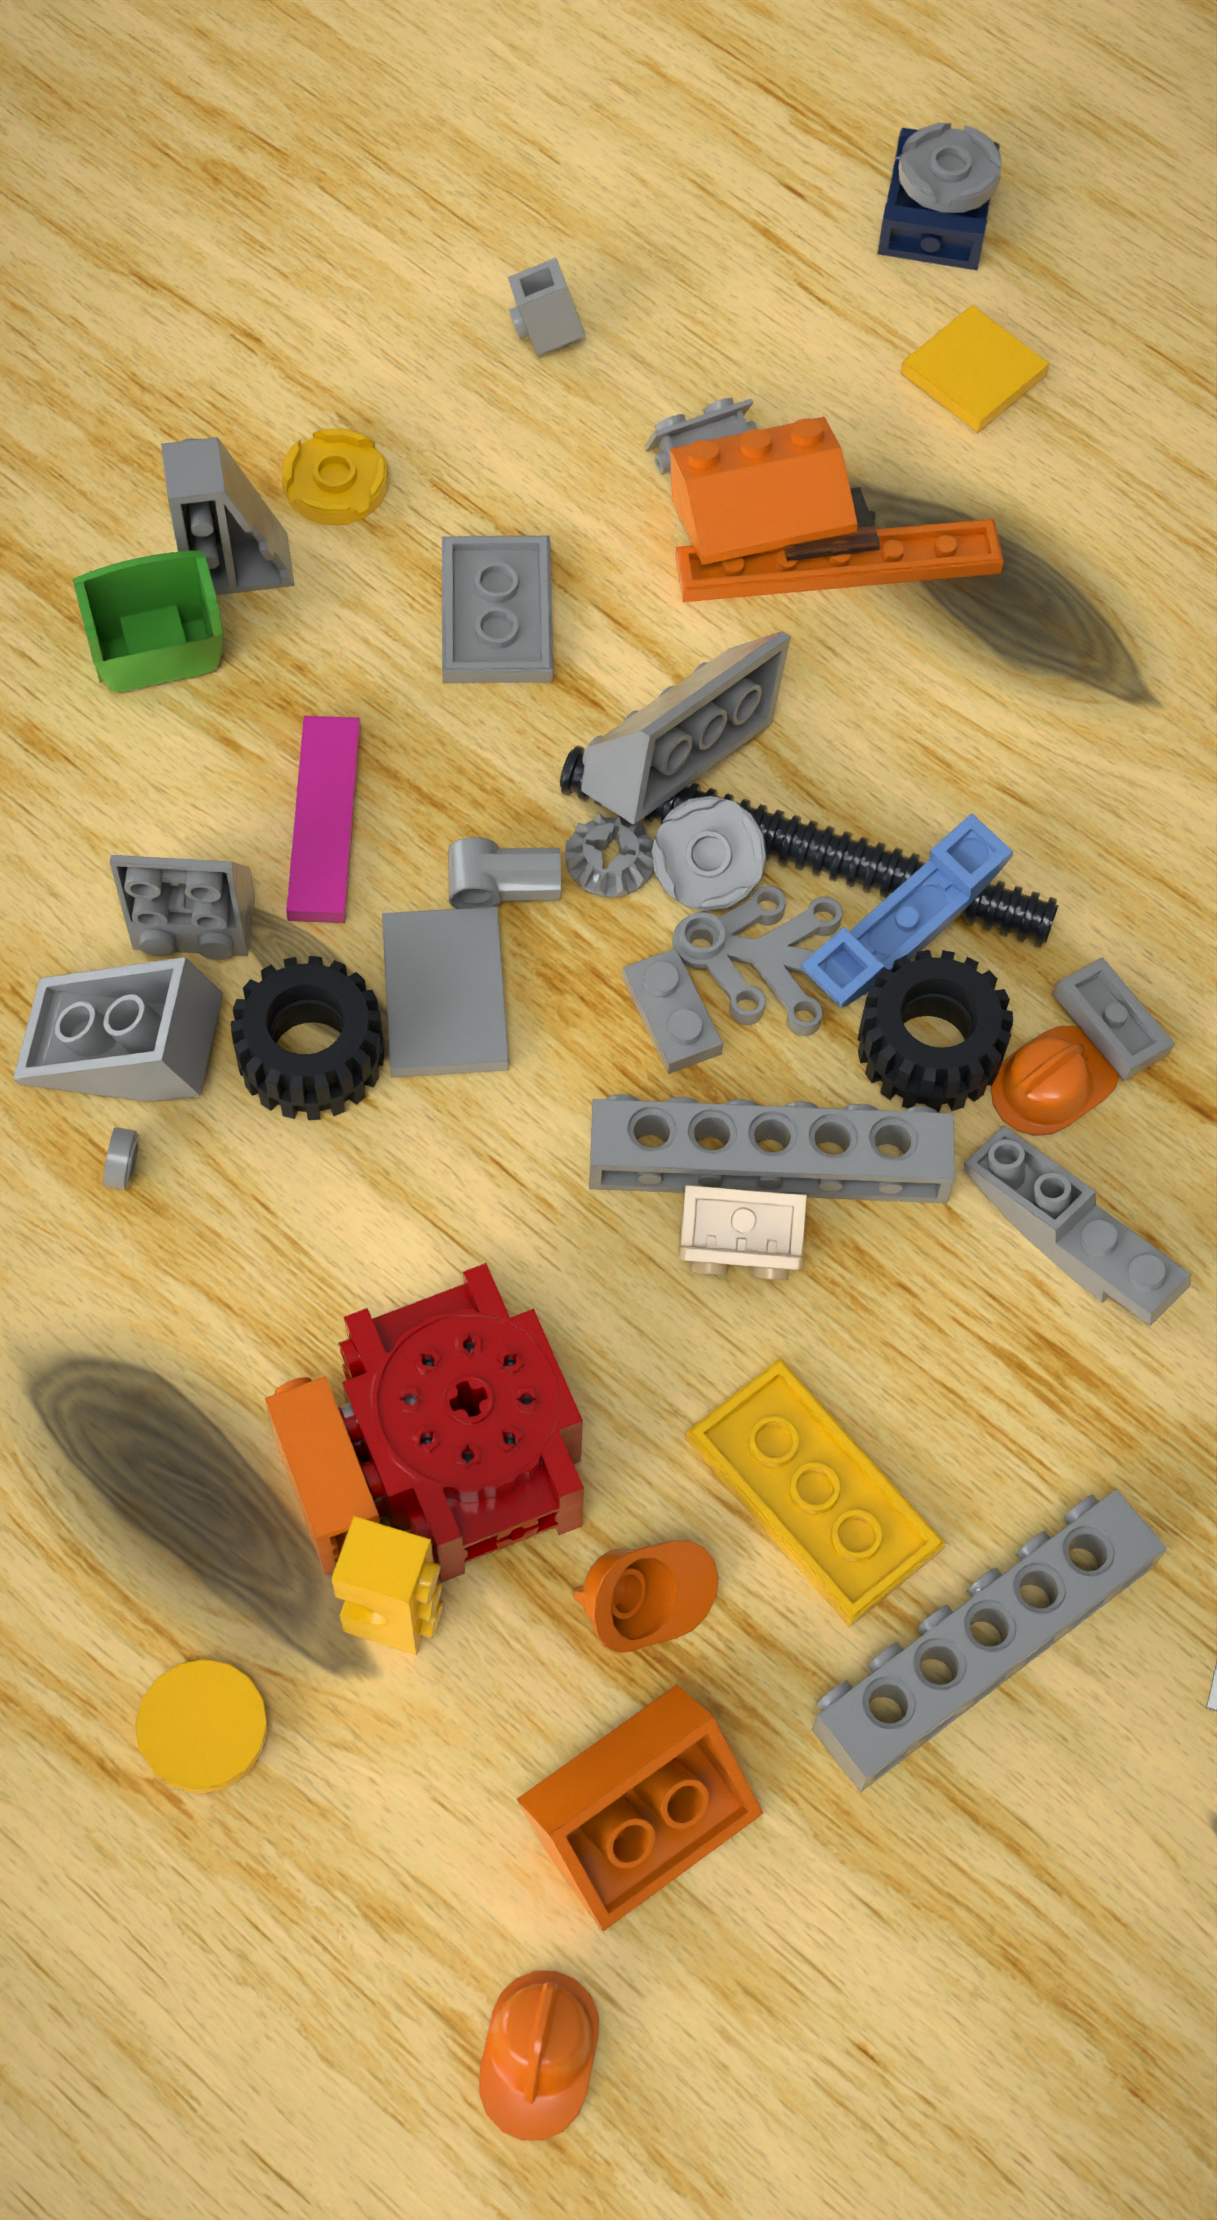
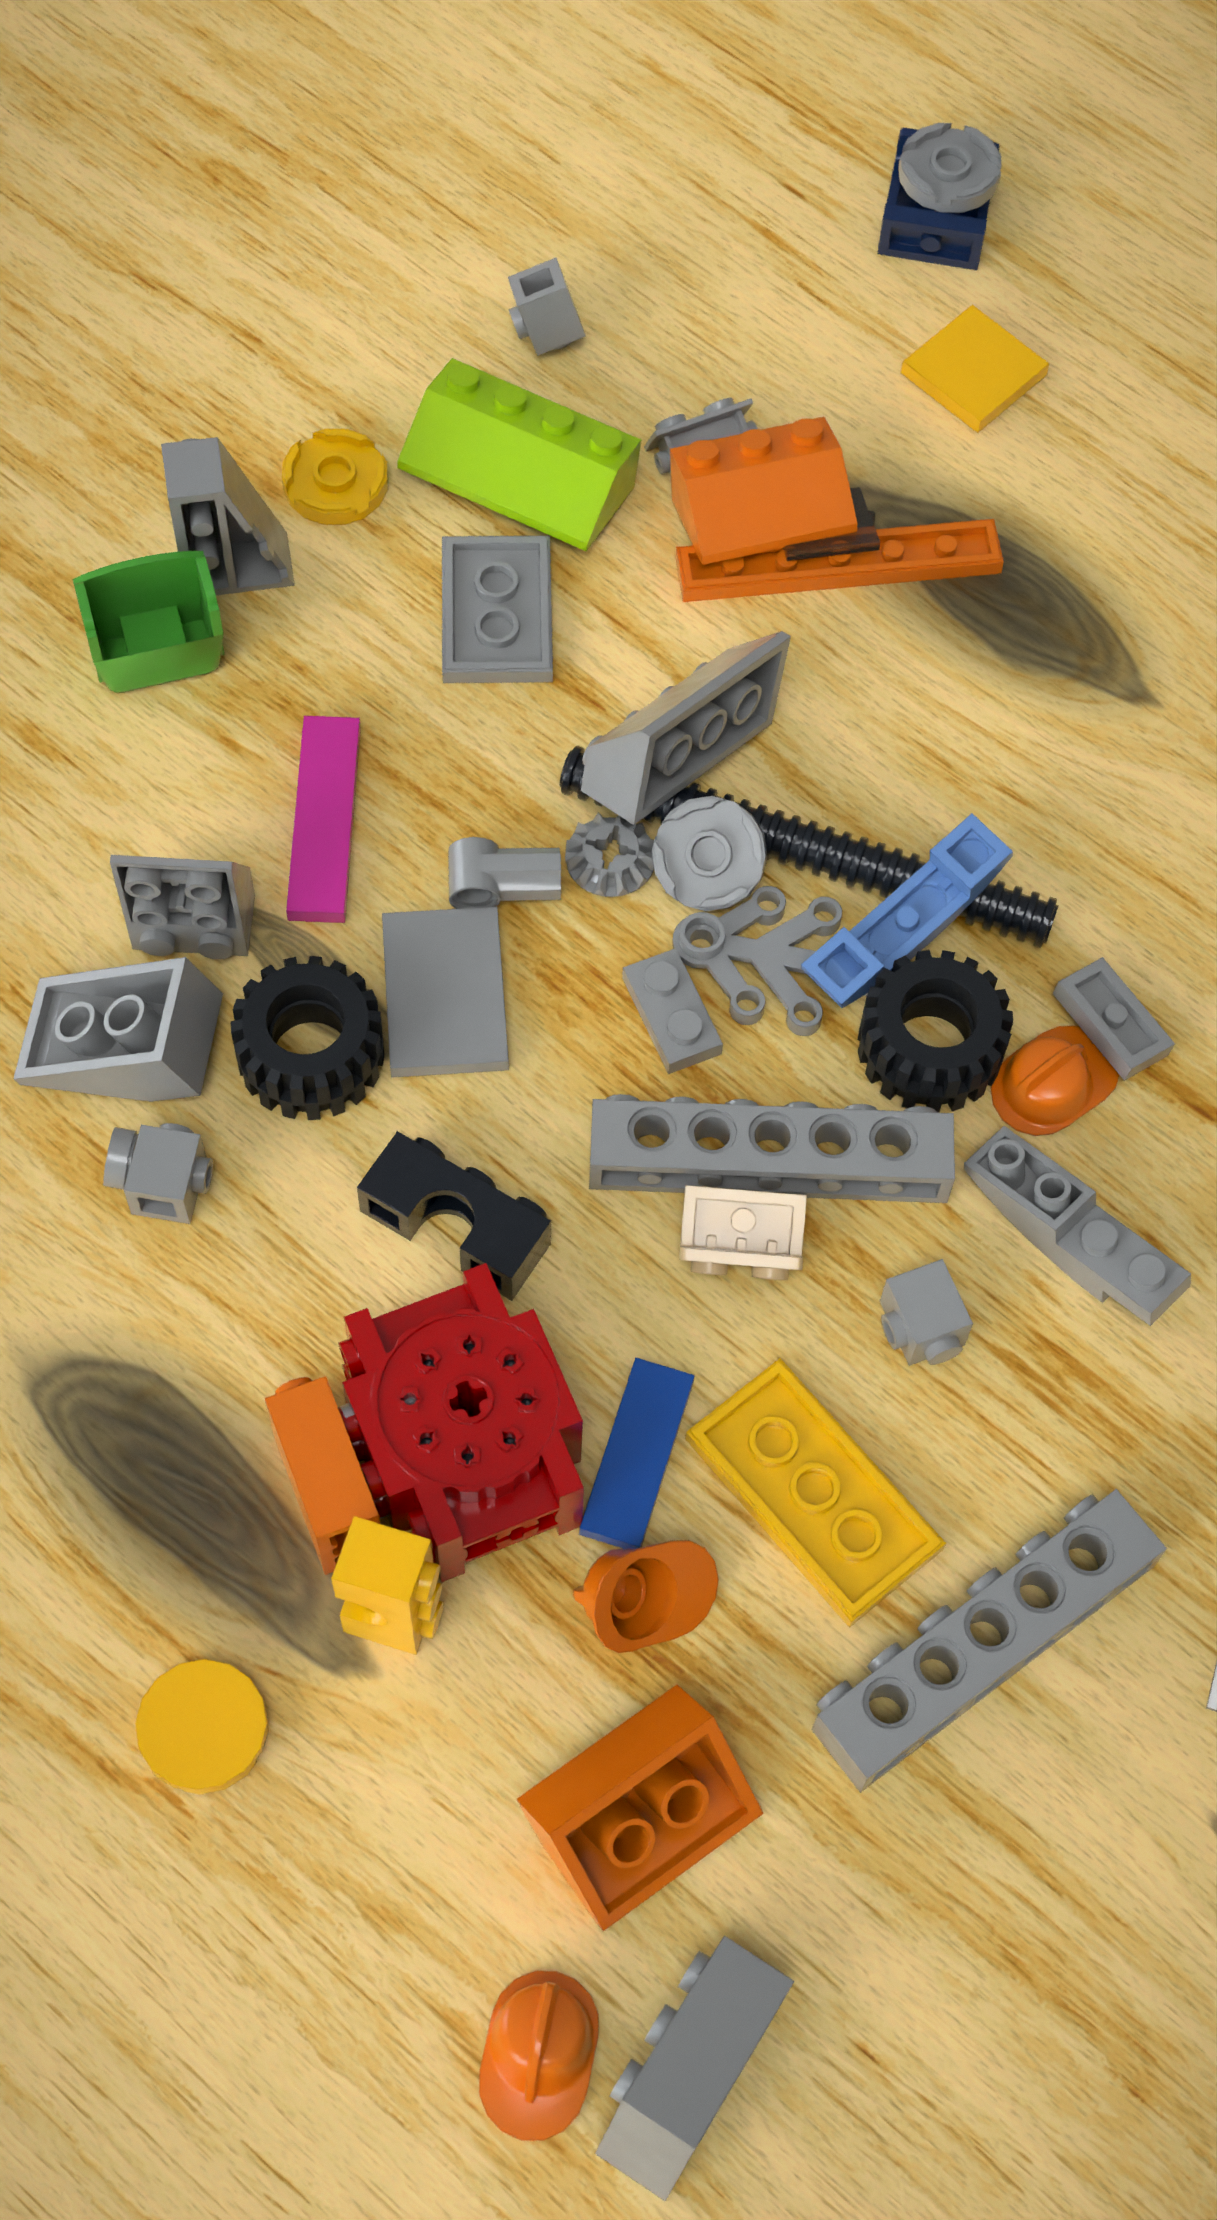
none -> light grey brick [124,1123,213,1224]
none -> black arch [357,1131,551,1301]
none -> lime slope [397,358,641,551]
none -> blue tile [579,1357,695,1549]
none -> light grey wedge [595,1936,794,2201]
none -> light grey brick [880,1259,973,1366]

